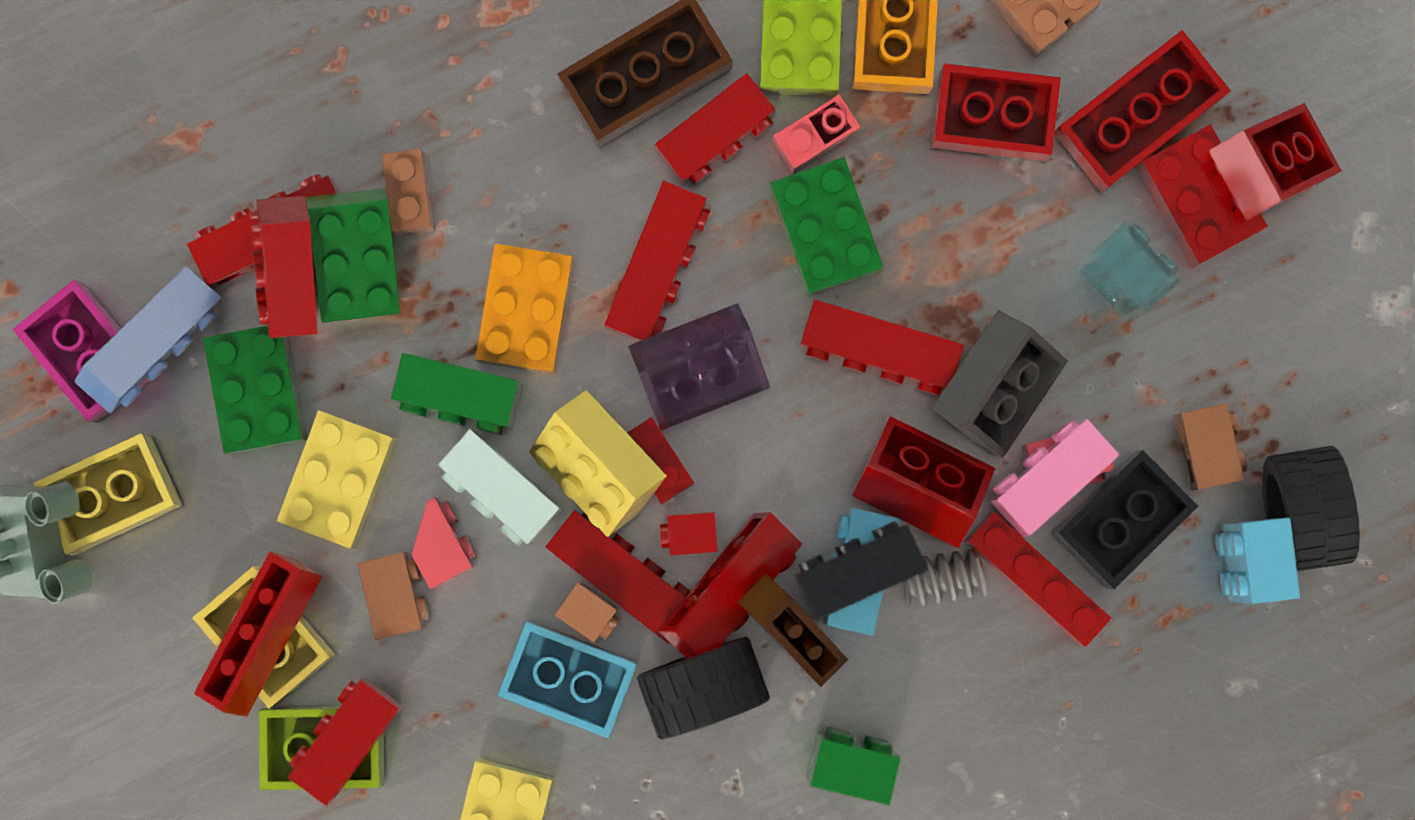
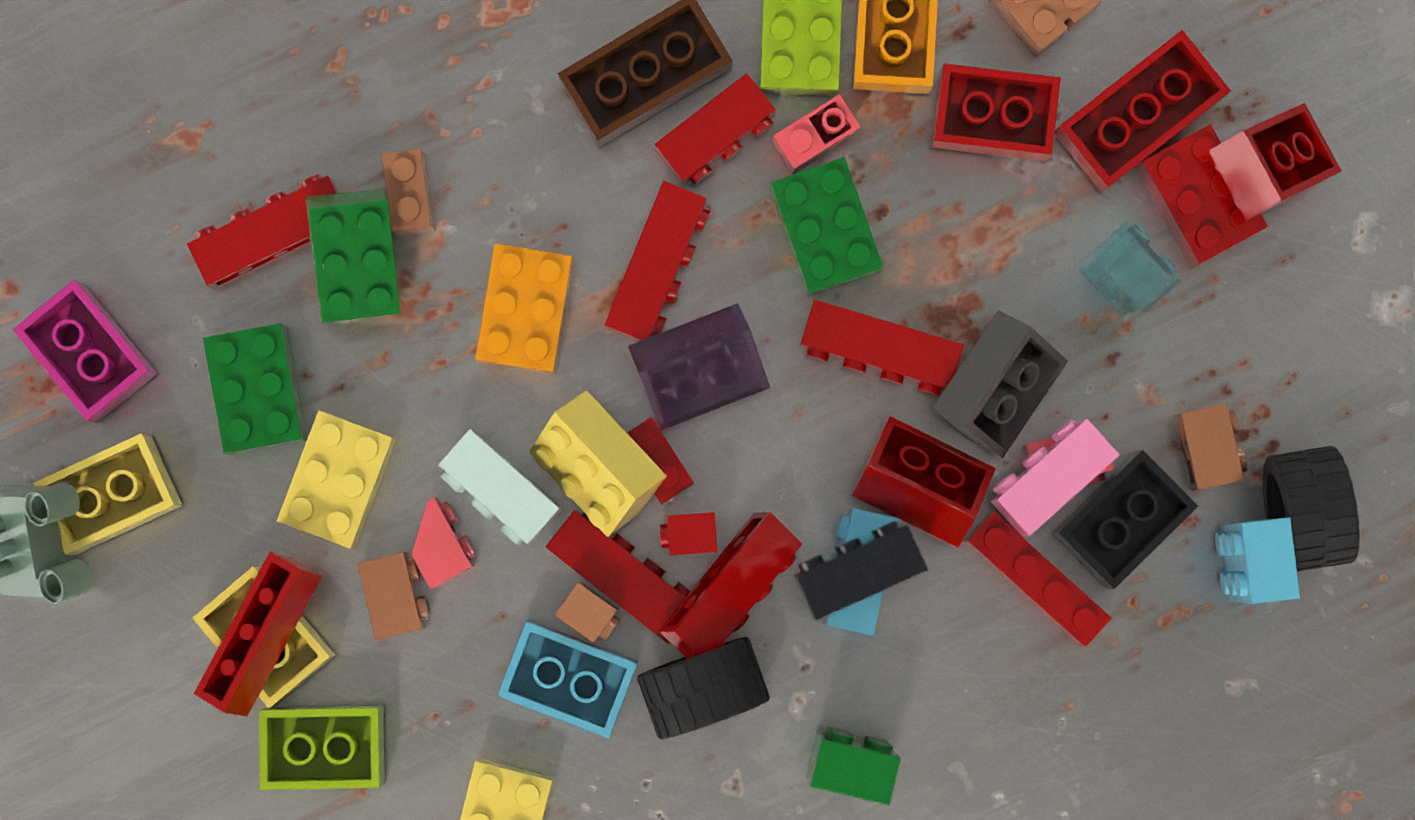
medium blue brick [74,266,221,414] -> none
red brick [250,196,318,338] -> none
red brick [288,678,403,806] -> none
green brick [391,353,523,435] -> none
reddish brown brick [738,574,849,687] -> none
light grey piece [903,549,986,608] -> none

